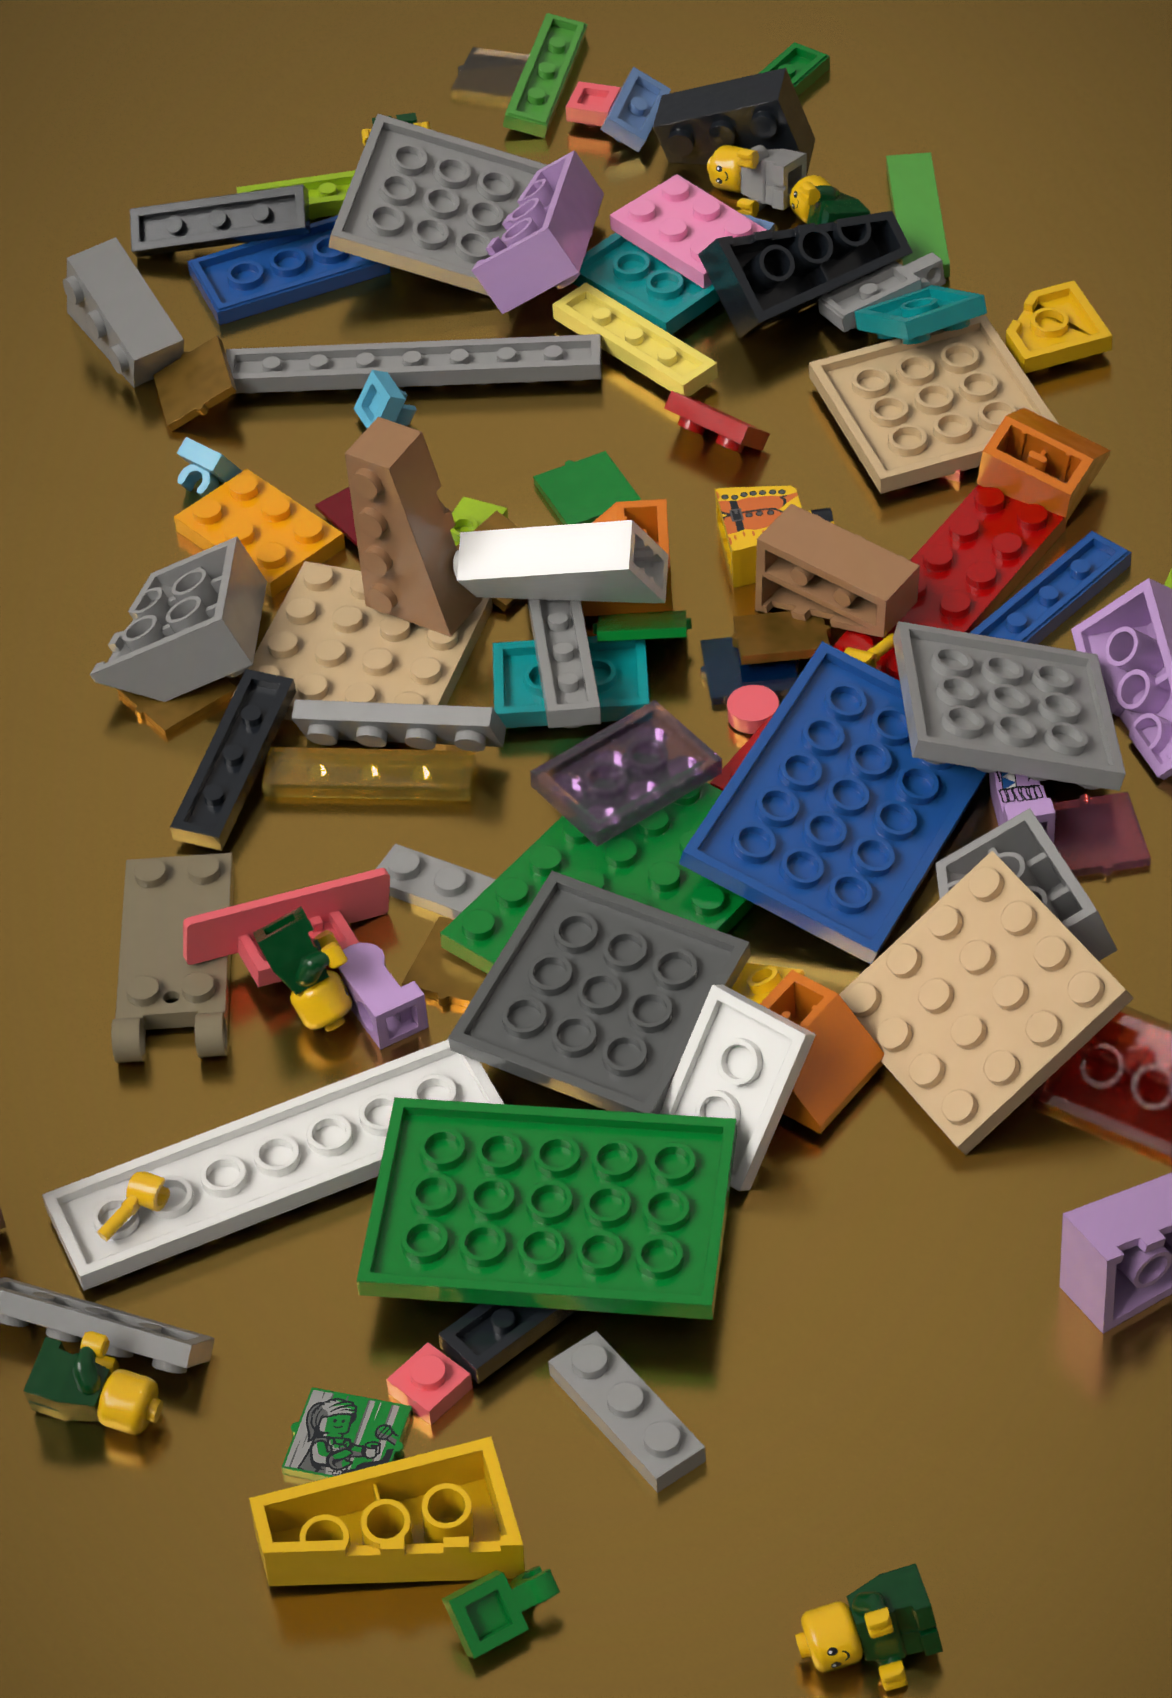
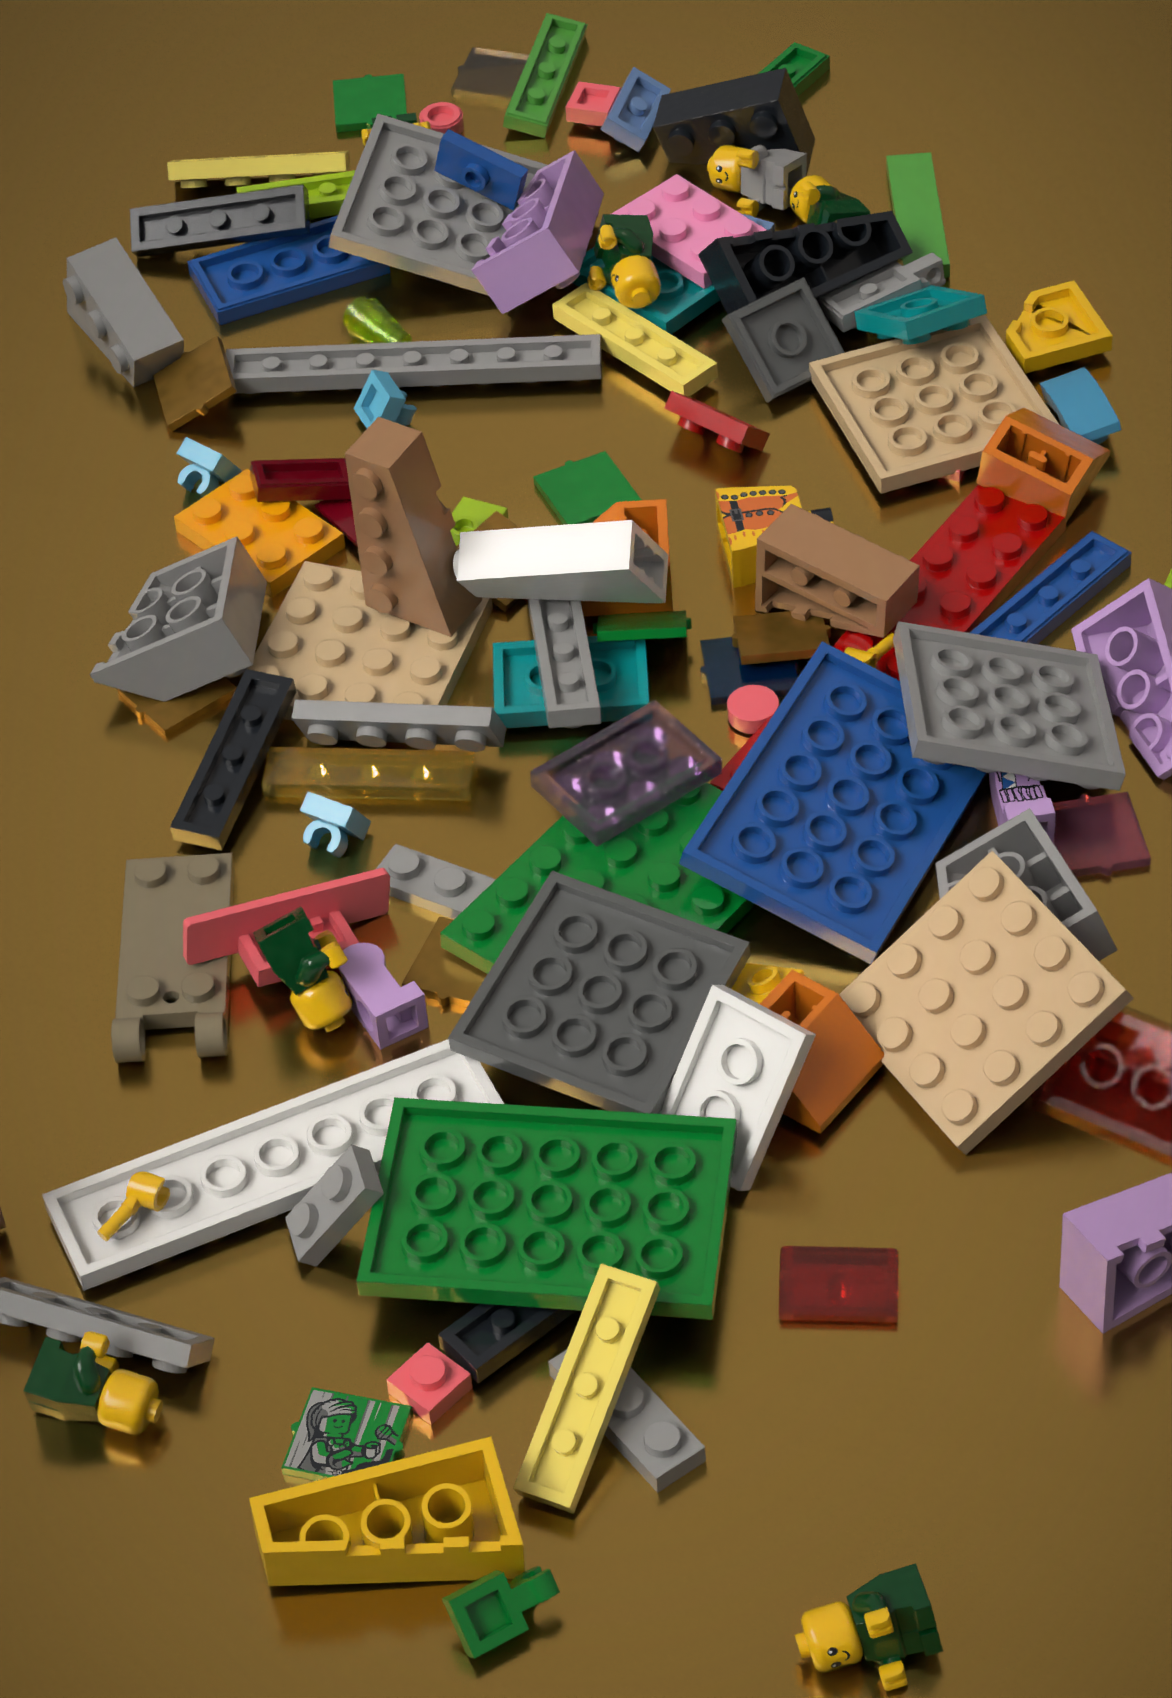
none -> light yellow plate [167,151,350,188]
none -> dark red tile [250,458,351,502]
none -> light grey plate [285,1144,384,1267]
none -> medium azure tile [300,792,372,858]
none -> green piece [333,74,407,133]
none -> clear neon green cone [342,296,412,344]
none -> coral tile [419,102,464,134]
none -> blue plate [434,129,529,211]
none -> light yellow plate [513,1264,660,1514]
none -> piece [587,214,661,309]
none -> dark grey plate [722,277,845,403]
none -> clear red slope [779,1246,899,1322]
none -> dark azure slope [1040,367,1122,444]

